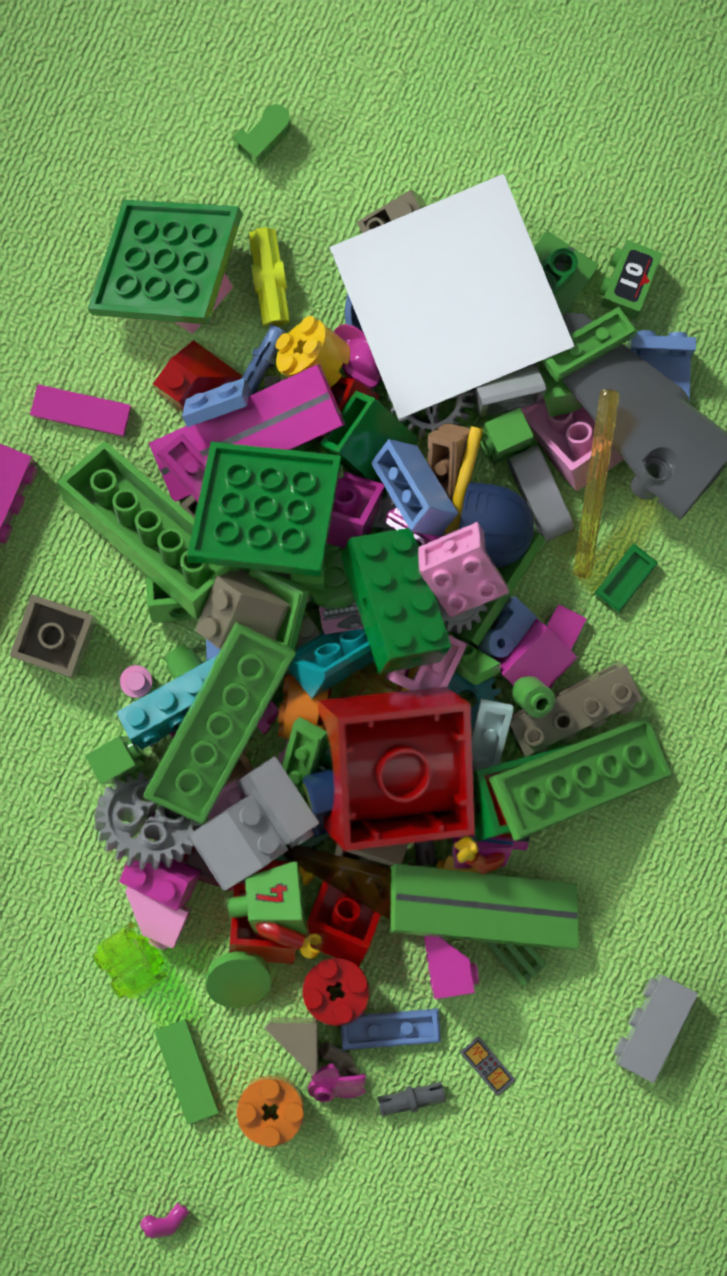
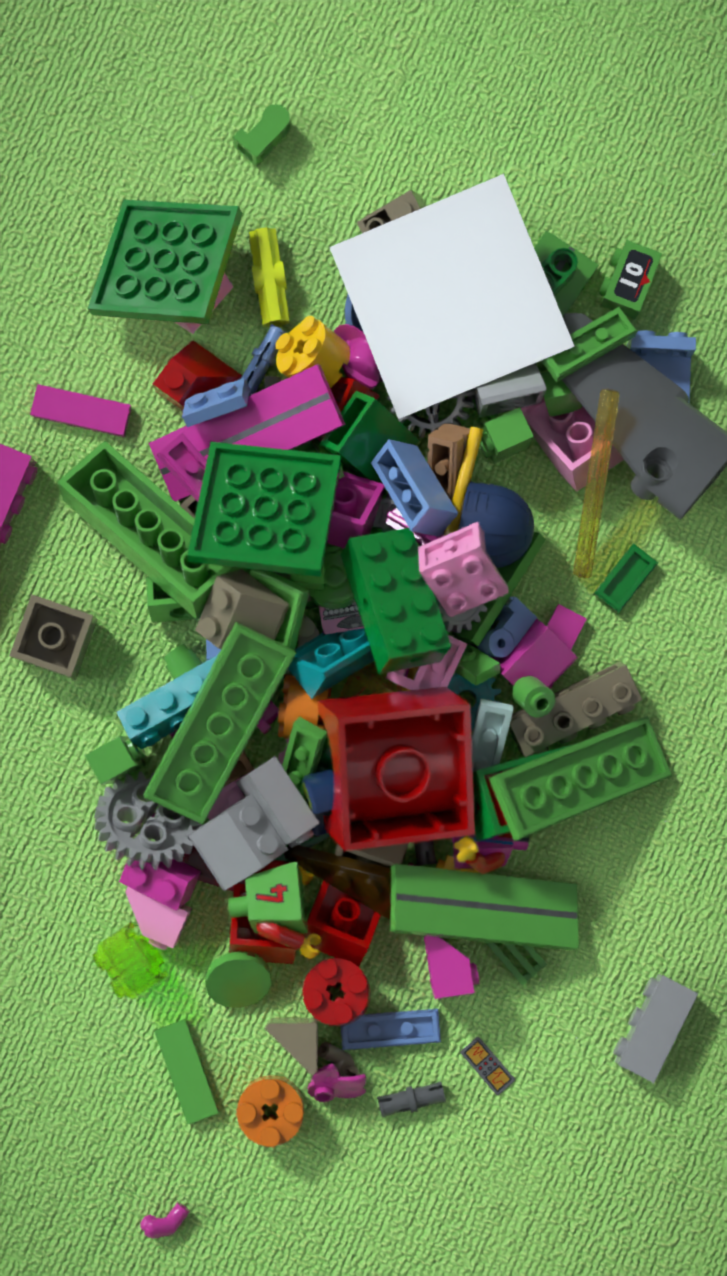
bright pink plate [120,665,153,698] -> none
light grey beam [507,445,574,542] -> none

